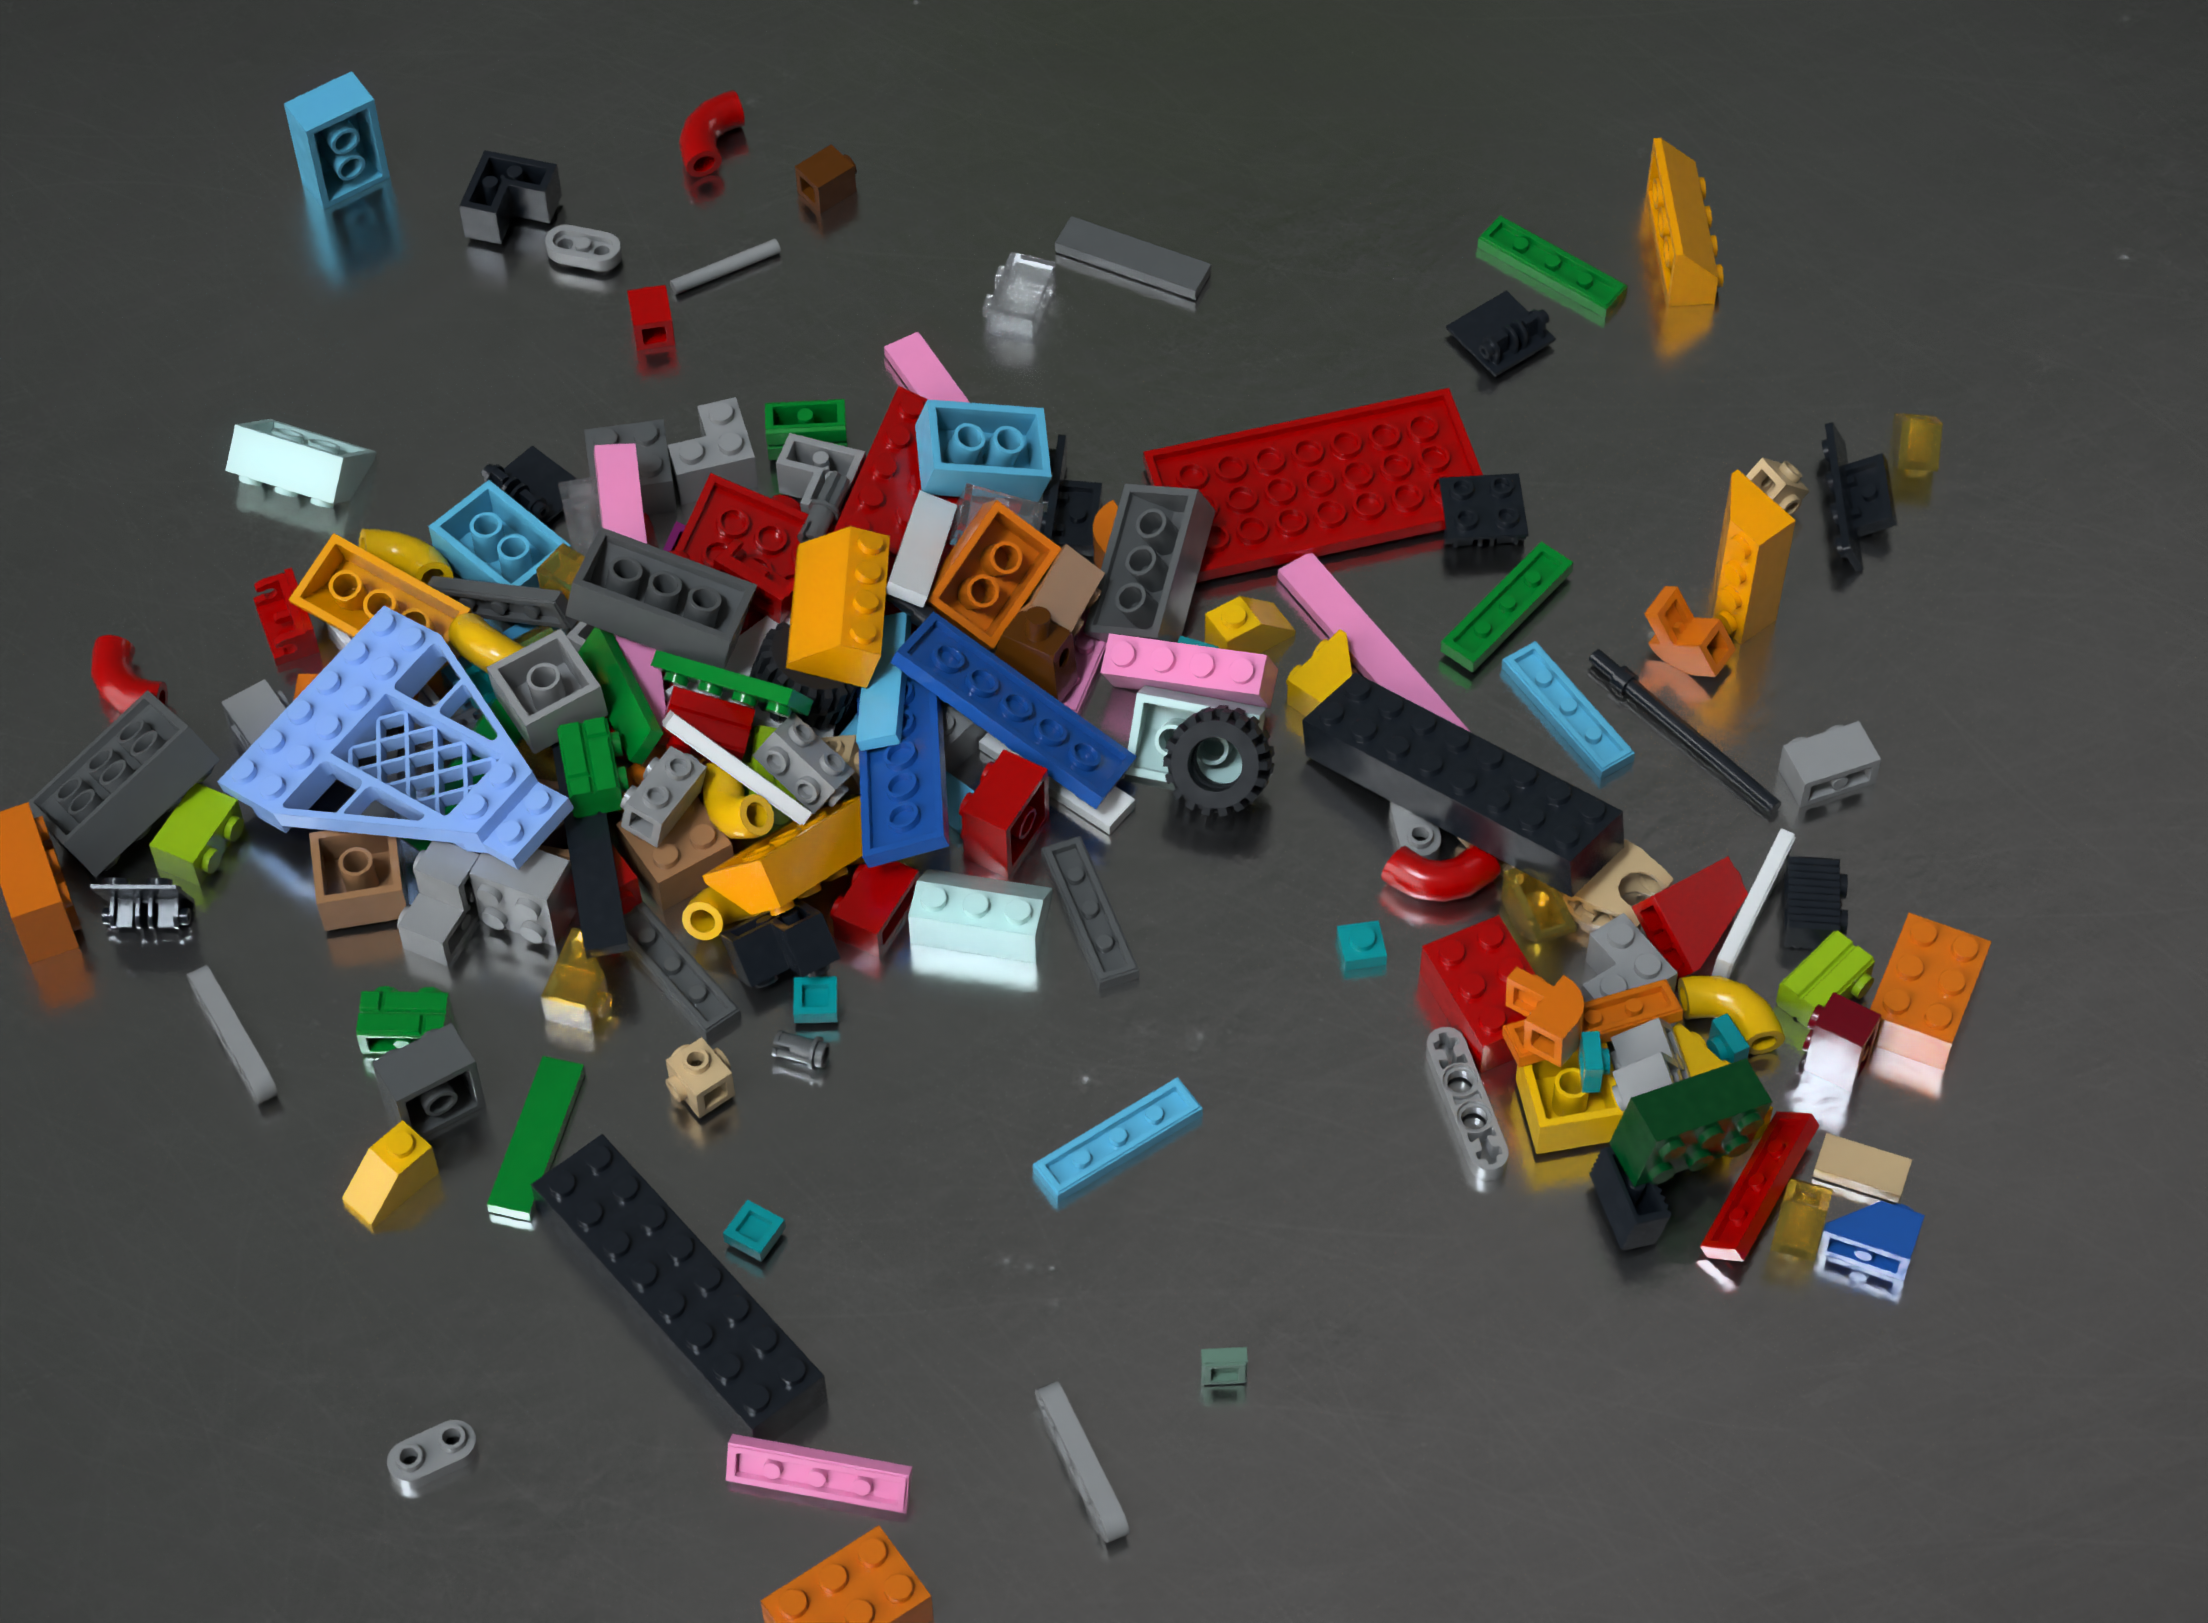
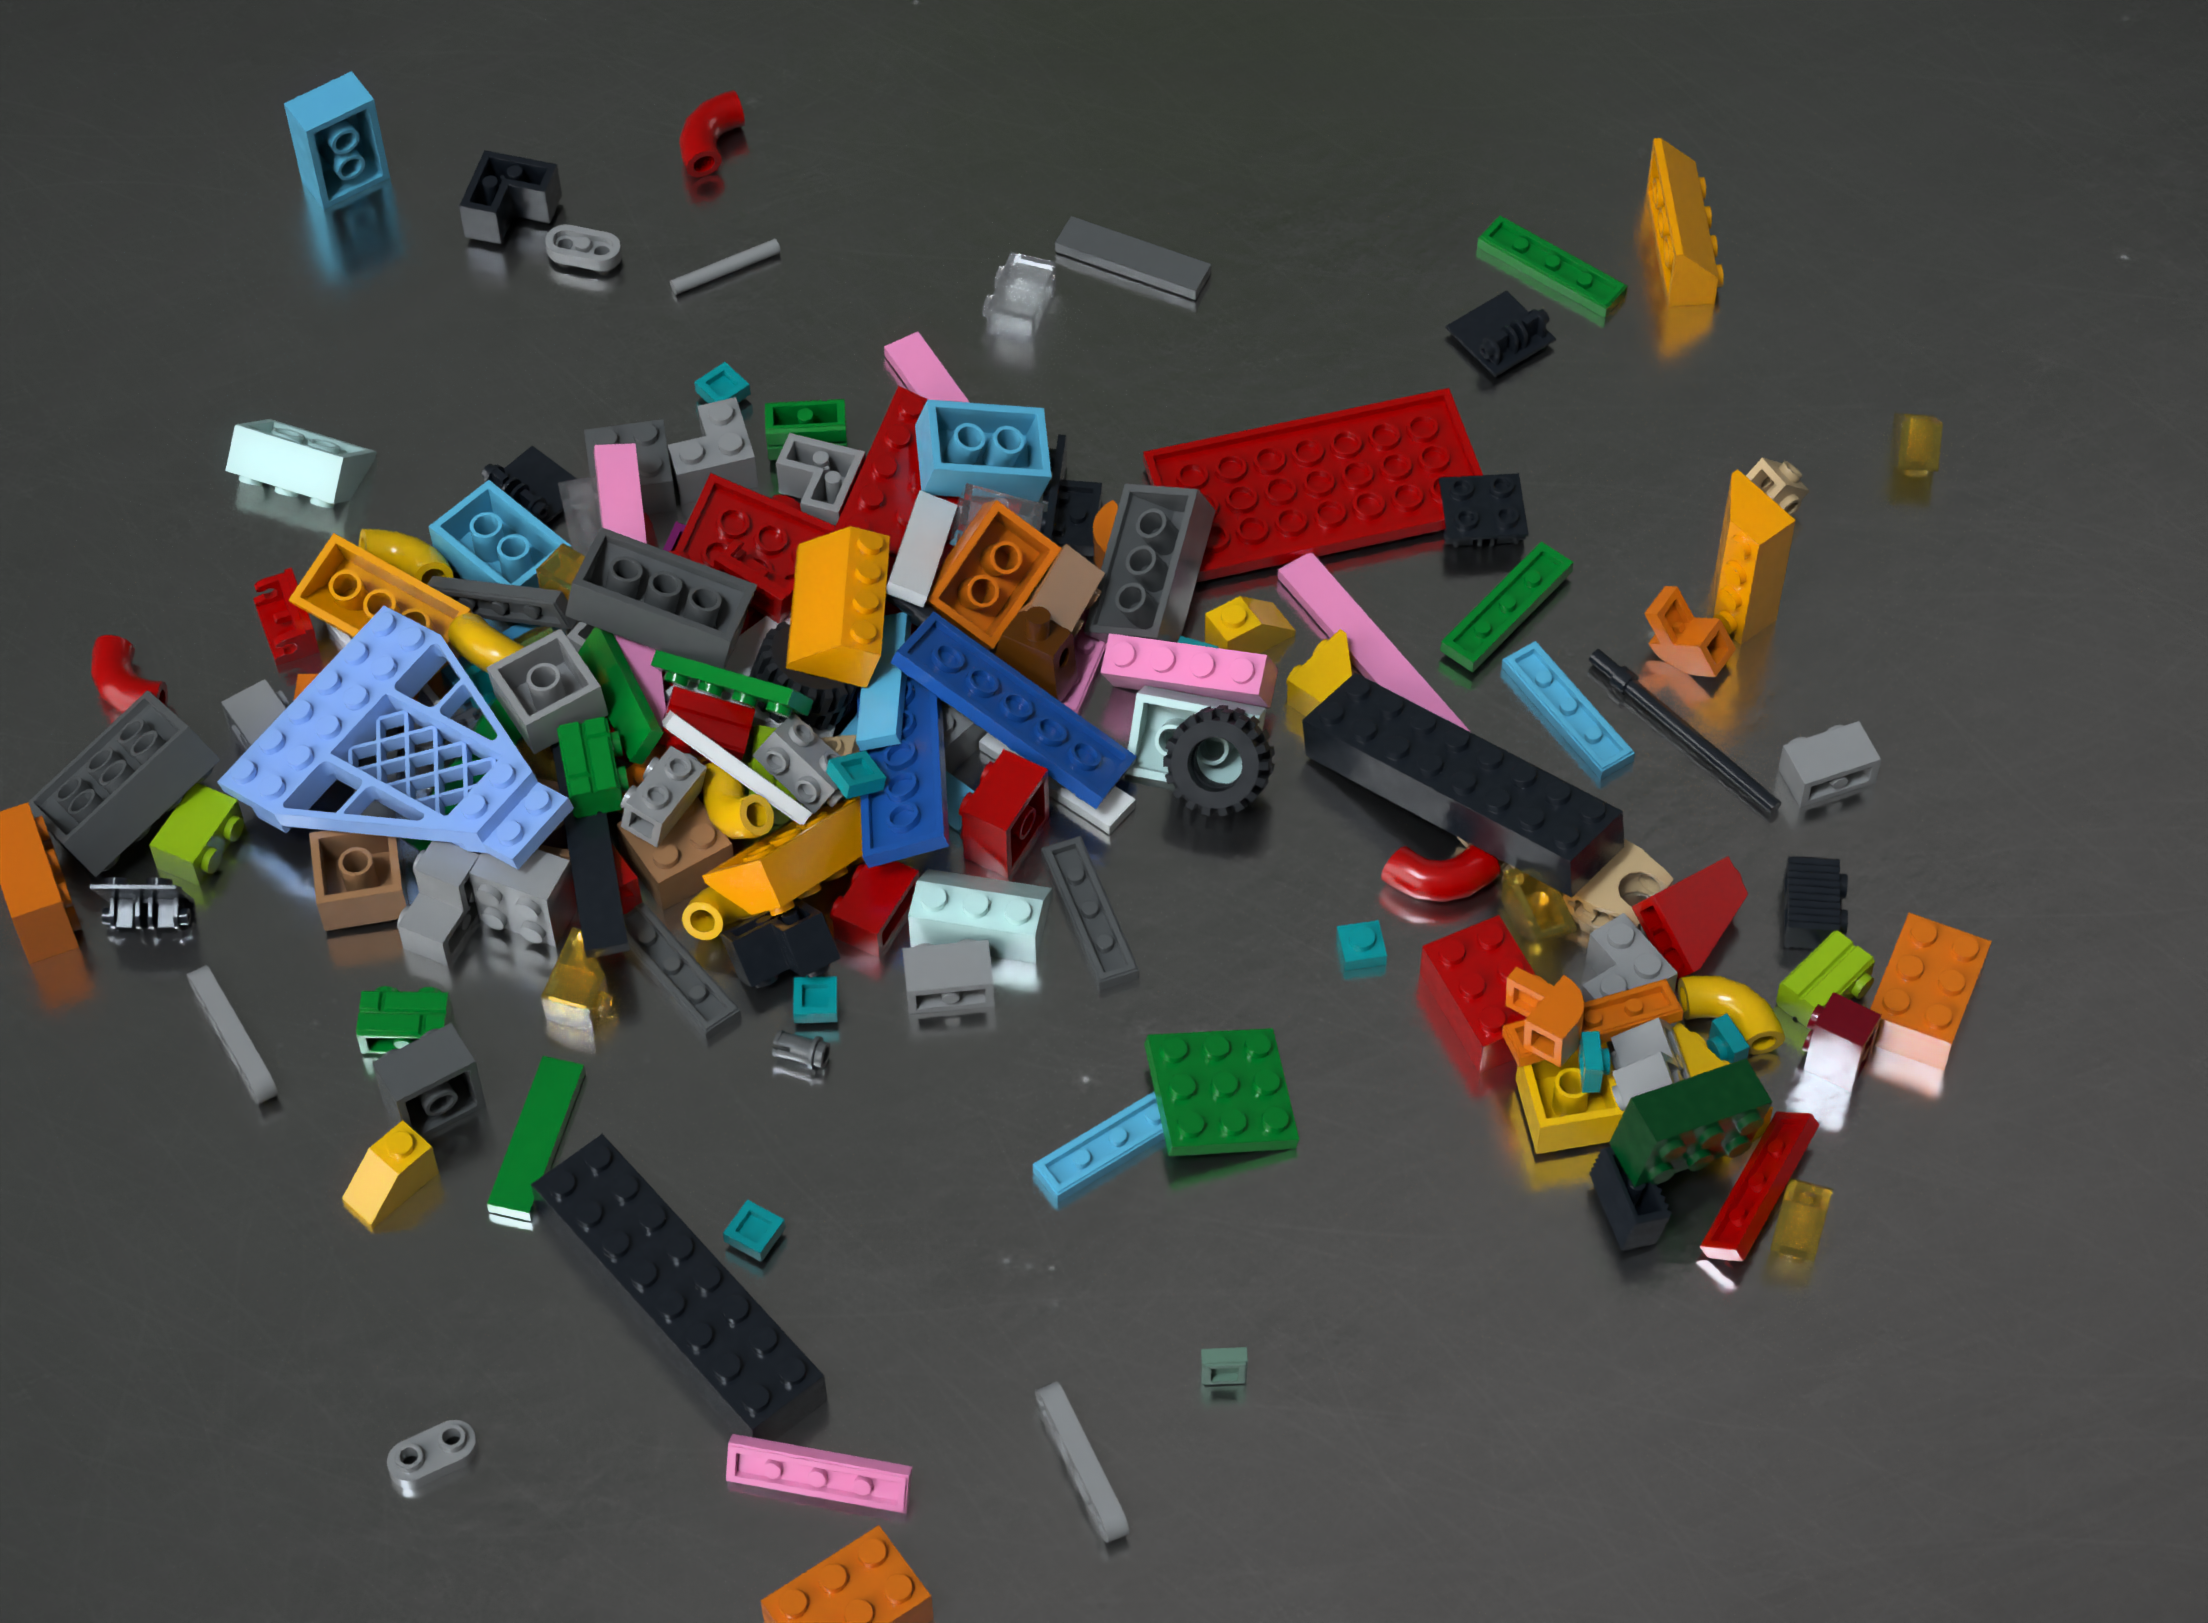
red brick [627,285,675,351] -> none
tan brick [665,1037,735,1118] -> none
reddish brown brick [795,144,857,214] -> none
dark grey axle [797,472,850,543] -> none
light grey plate [1389,801,1441,860] -> none
light grey beam [1426,1027,1509,1181] -> none
white tile [1711,828,1796,979] -> none
tan tile [1813,1133,1912,1204] -> none
blue slope [1817,1201,1925,1281] -> none
black bracket [1822,422,1897,571] -> none
none -> teal plate [694,362,751,403]
none -> teal plate [826,751,886,799]
none -> light grey brick [902,939,995,1015]
none -> green plate [1144,1028,1300,1156]

